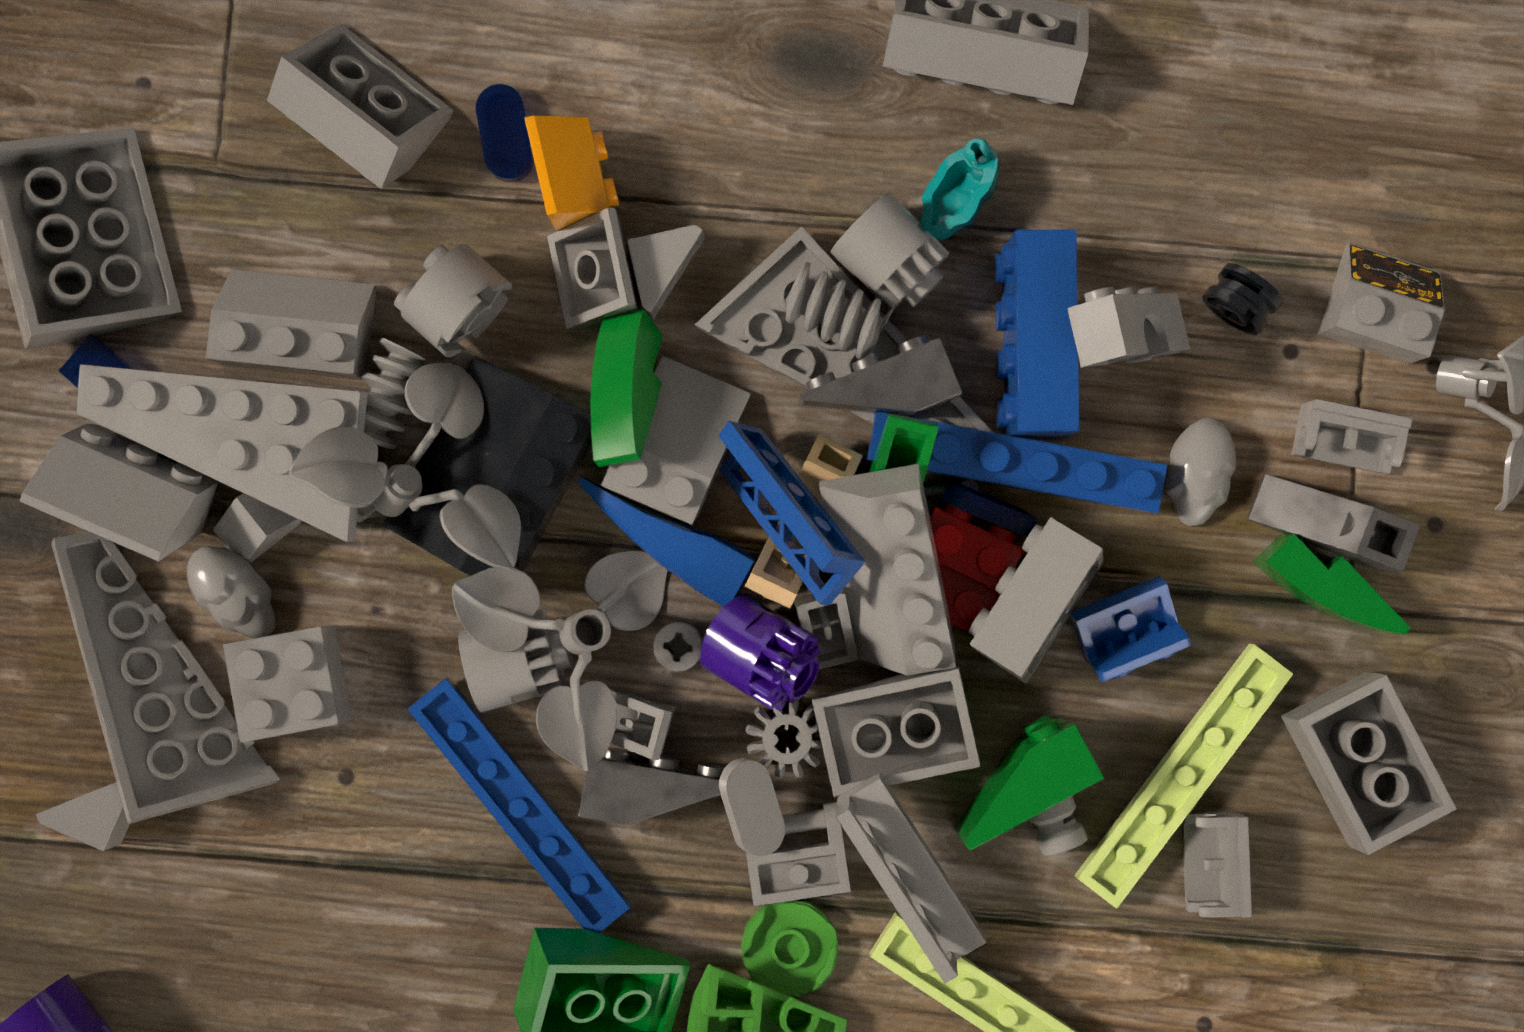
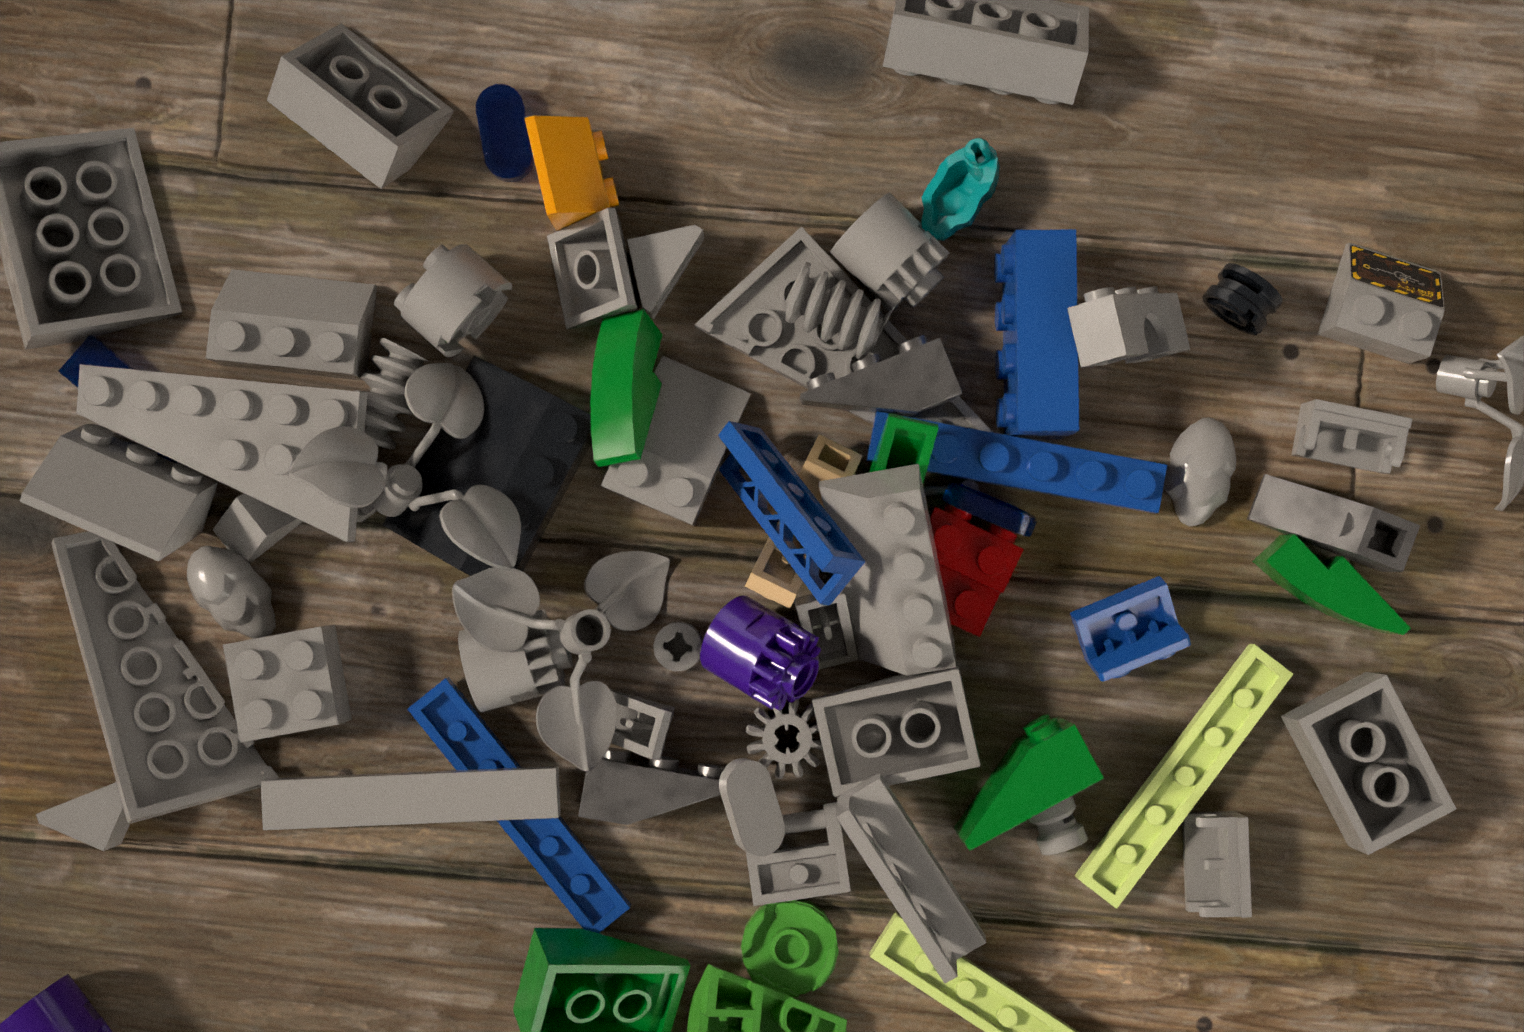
blue piece [577,476,758,607] -> none
light grey slope [968,517,1104,684] -> none
none -> light grey tile [261,766,561,830]

